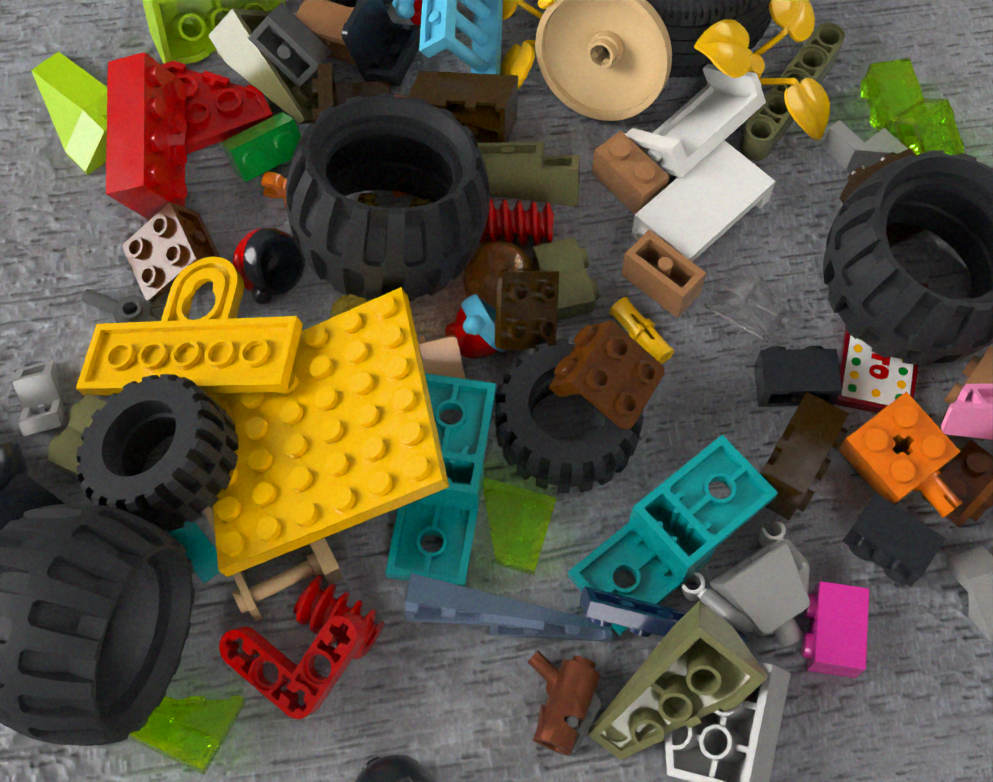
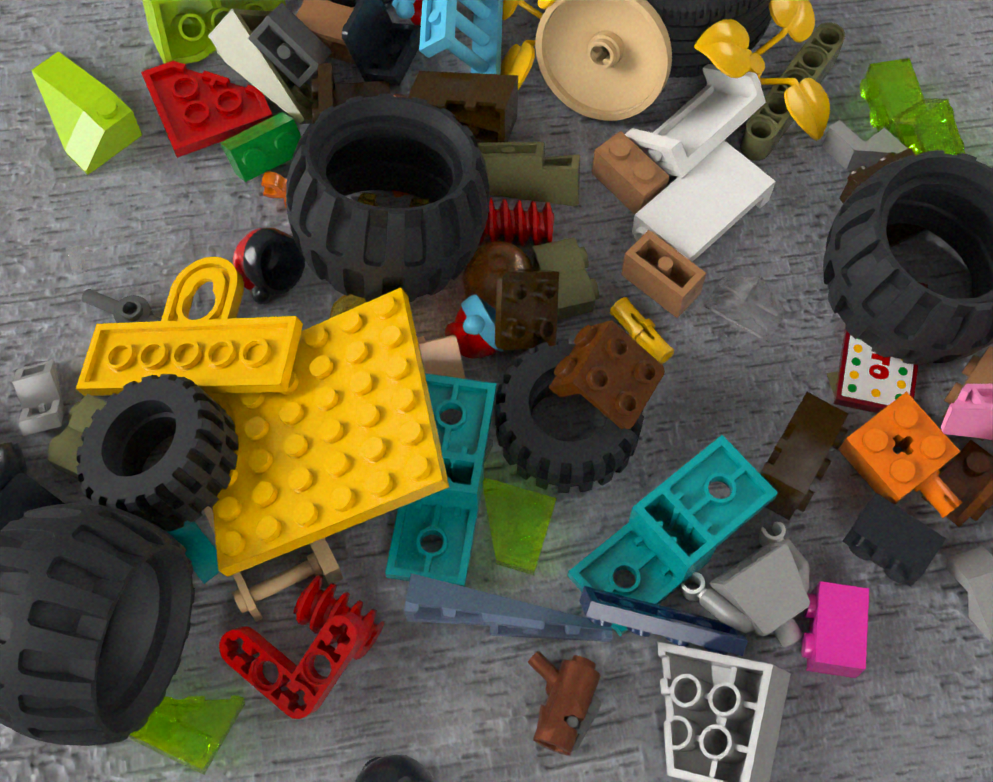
red brick [106,52,187,220] -> none
reddish brown bracket [123,202,220,302] -> none
olive wedge [588,600,767,760] -> none
black brick [754,346,842,407] -> none

